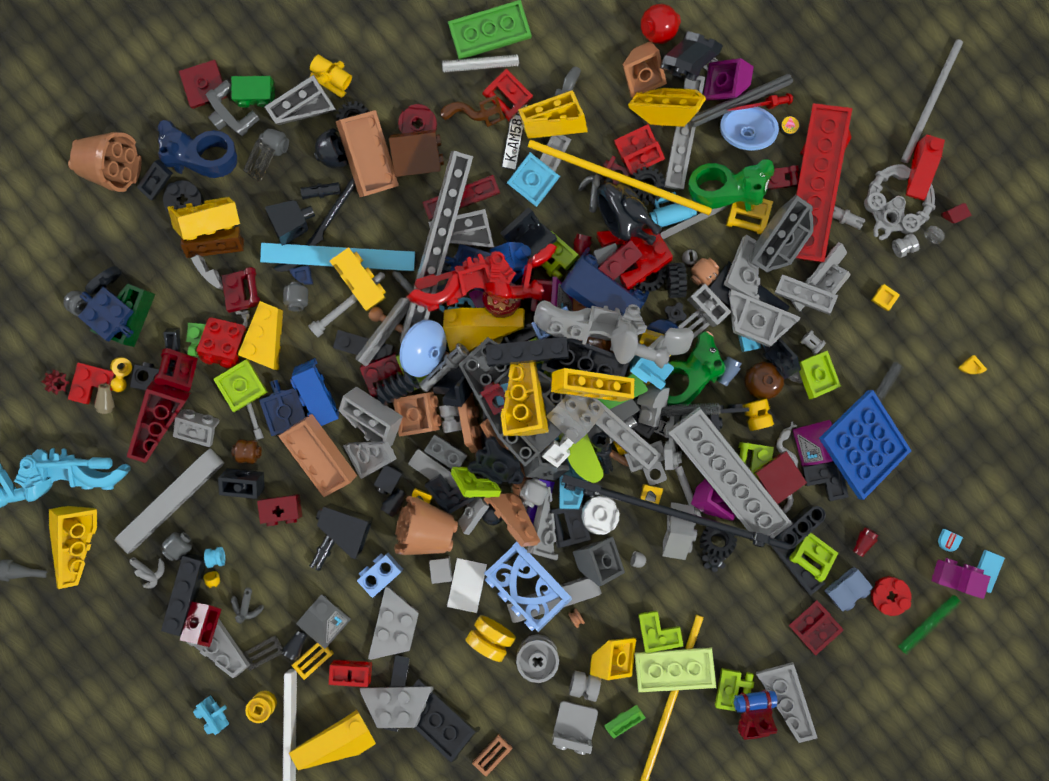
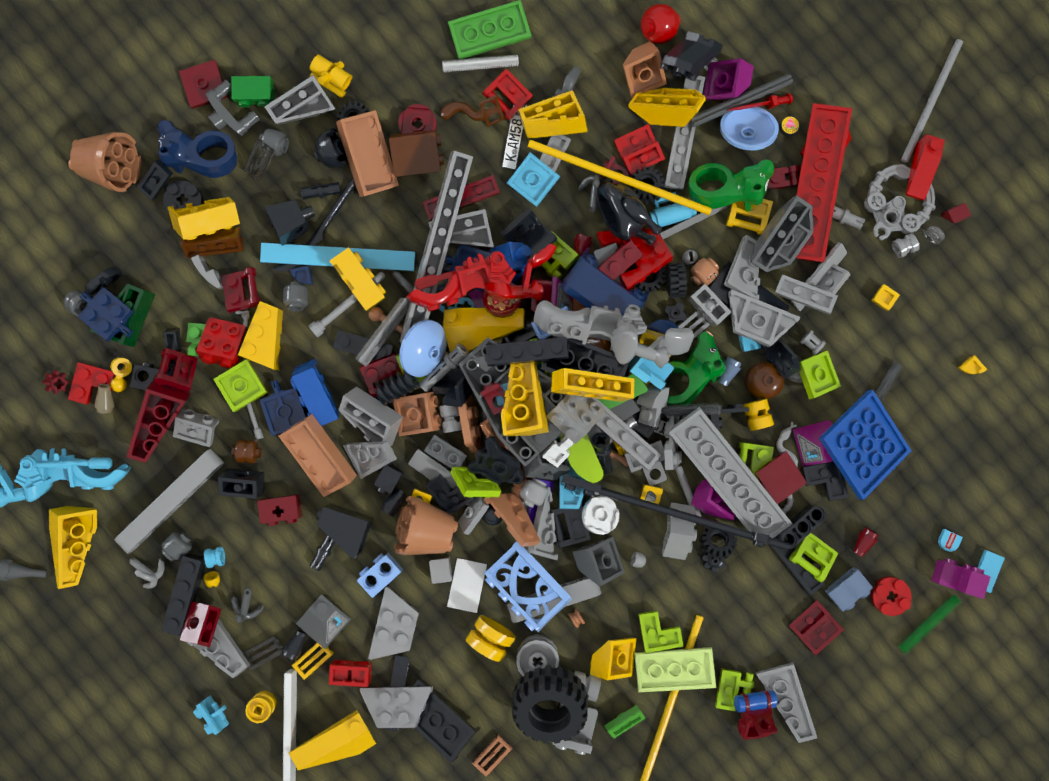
none -> black tyre [512,666,588,744]

